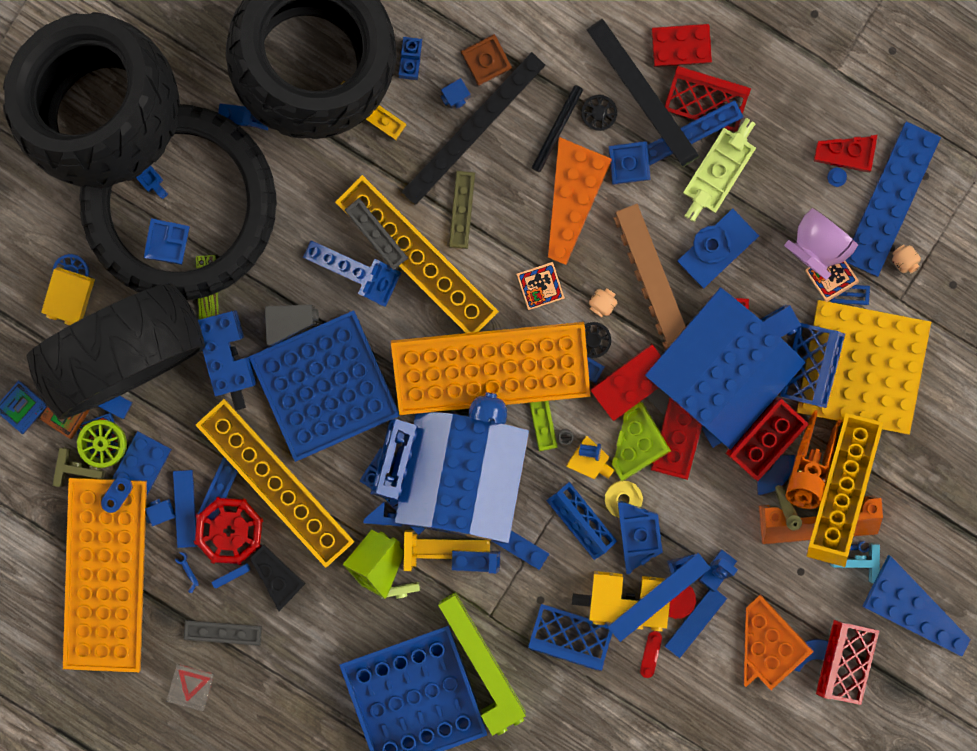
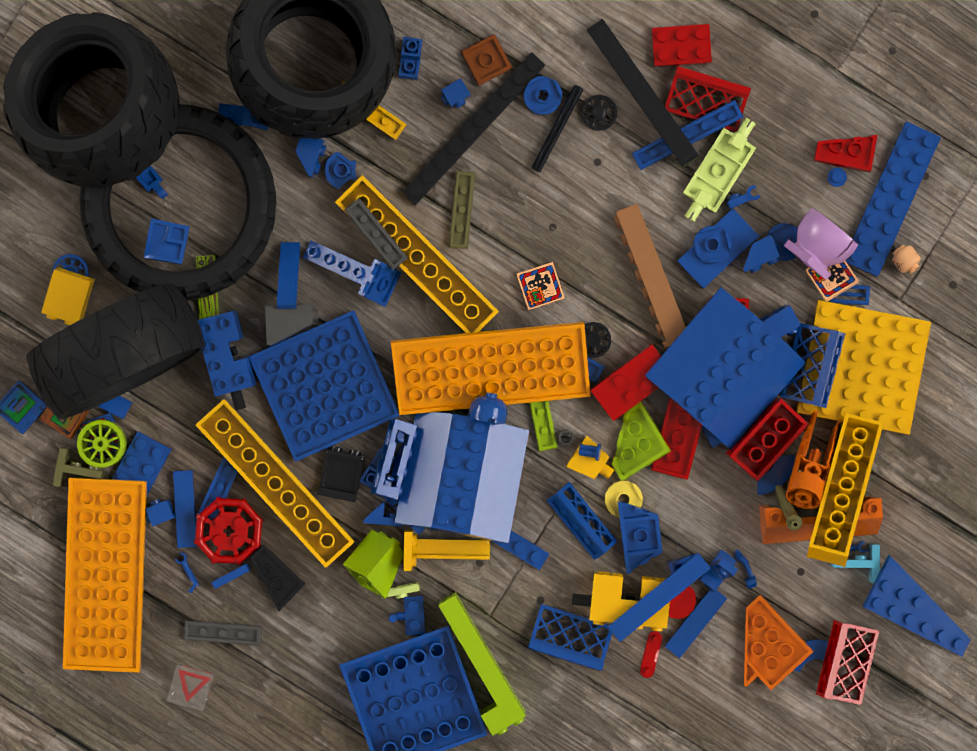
blue plate [101,477,133,513] -> none
blue bracket [452,550,501,574] -> none
orange wing [548,137,612,265] -> none
light nougat head [589,288,617,317] -> none
blue tile [609,141,651,185] -> none
none -> blue tile [277,242,300,309]
none -> blue slope [296,138,327,178]
none -> black panel [317,446,365,502]
none -> blue animal [325,152,357,189]
none -> blue plate [389,595,425,635]
none -> blue plate [524,76,562,115]
none -> blue plate [726,185,760,210]
none -> blue piece [735,549,757,589]
none -> blue slope [743,235,782,274]
none -> blue tile [766,223,798,261]

